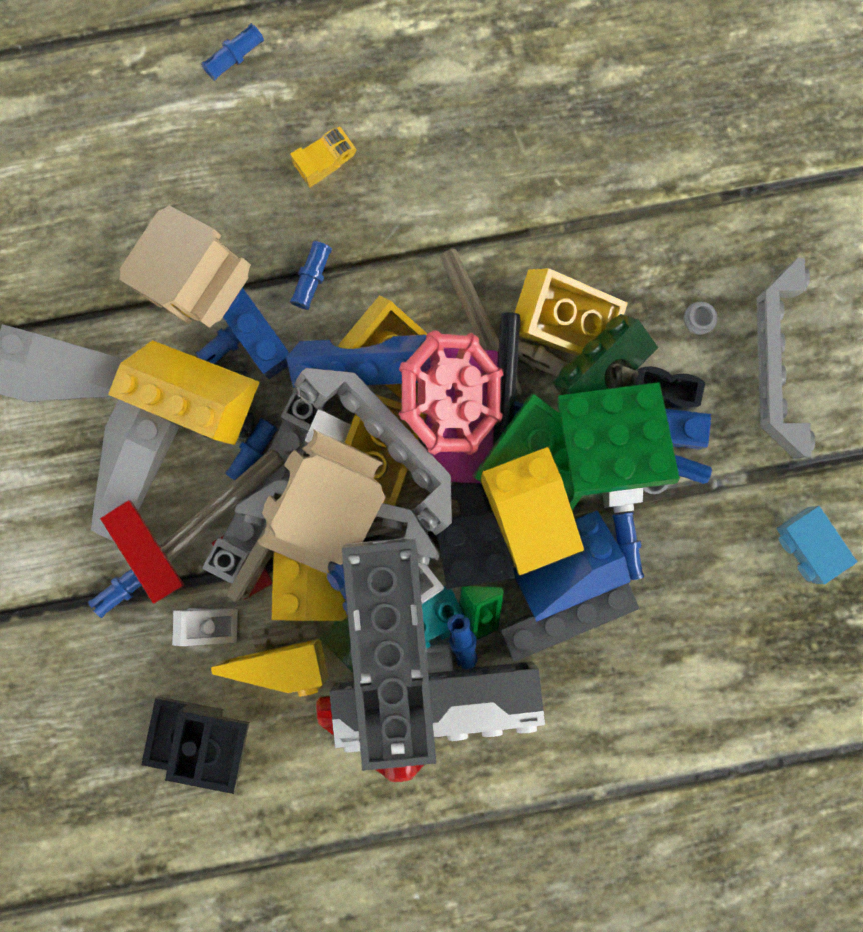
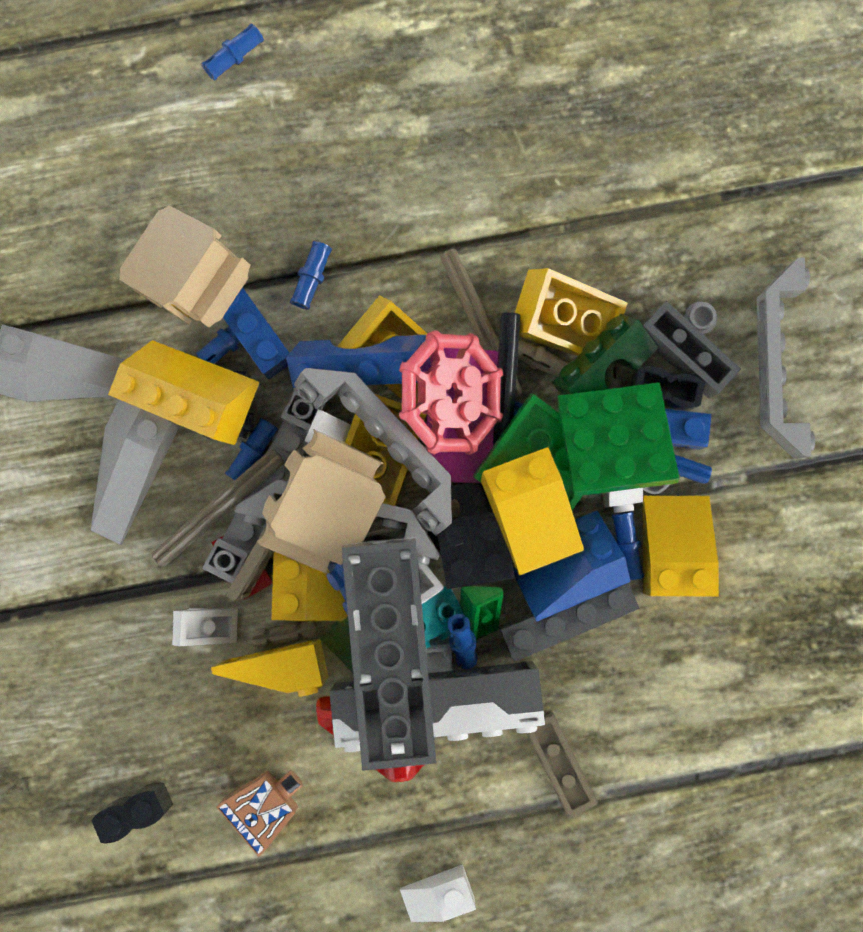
blue pin [88,569,141,618] -> none
red tile [100,500,184,604] -> none
black bracket [141,696,250,794] -> none
yellow leg [290,127,357,188] -> none
dark azure brick [776,506,857,585] -> none
none -> black brick [91,782,173,844]
none -> torso [217,770,303,857]
none -> white slope [400,864,476,922]
none -> dark tan tile [526,711,599,819]
none -> yellow slope [642,496,719,597]
none -> dark grey brick [643,301,741,398]

